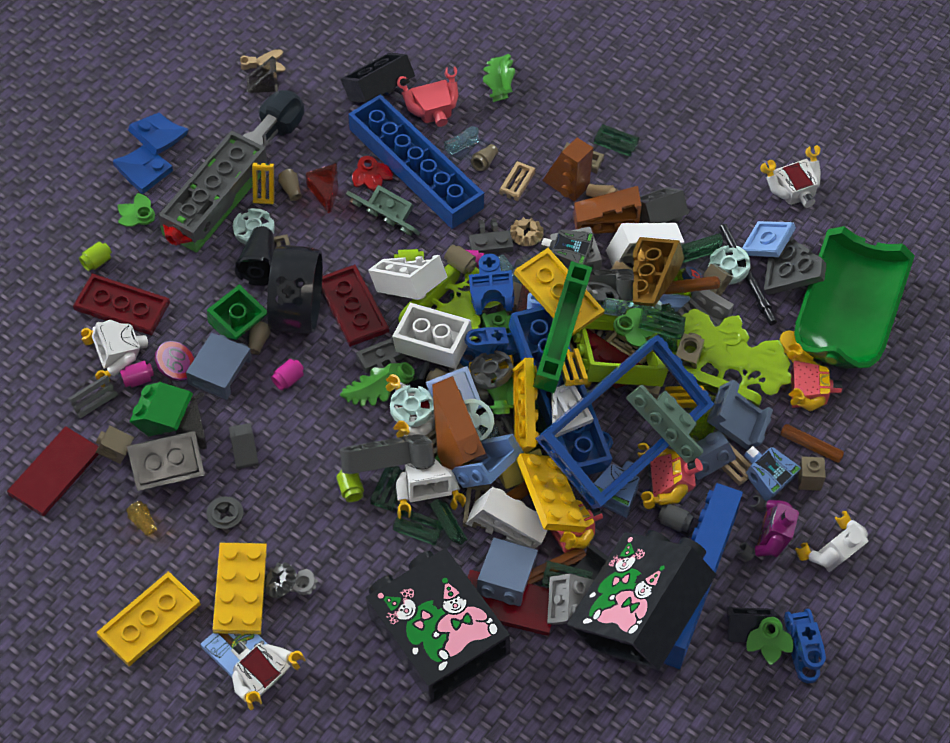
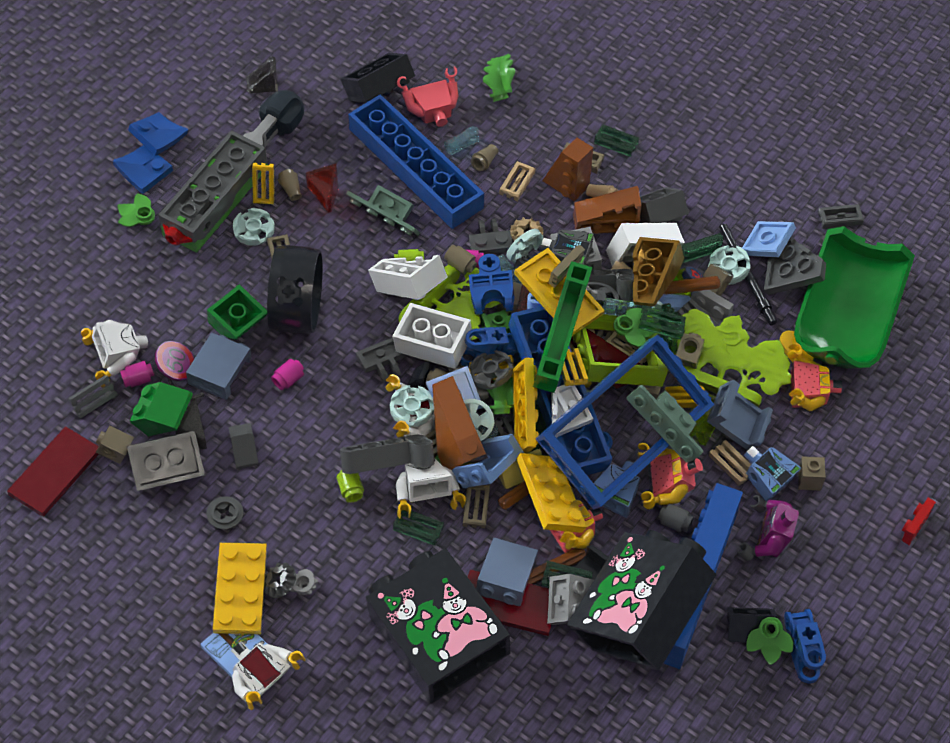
dark red tile [73,273,170,336] -> none
lime brick [79,242,112,271] -> none
yellow plate [96,571,201,667] -> none
clear yellow cone [126,501,157,536] -> none
black cone [234,226,275,286] -> none
tan piece [240,49,285,72] -> none
dark tan cone [248,321,271,355] -> none
dark red tile [322,264,389,347] -> none
bright green plant [340,362,415,406] -> none
red plate [352,156,393,192] -> none
tile [370,466,405,511] -> none
clear green tile [430,499,468,545] -> none
white wedge [465,487,547,549] -> none
sand blue bracket [695,430,736,480] -> none
torso [760,145,821,208] -> none
dark orange axle [781,424,844,463] -> none
white torso [795,511,869,572] -> none
none -> light aqua piece [506,228,543,264]
none -> dark tan tile [549,245,585,288]
none -> dark grey tile [818,204,864,229]
none -> red plate [902,497,936,545]

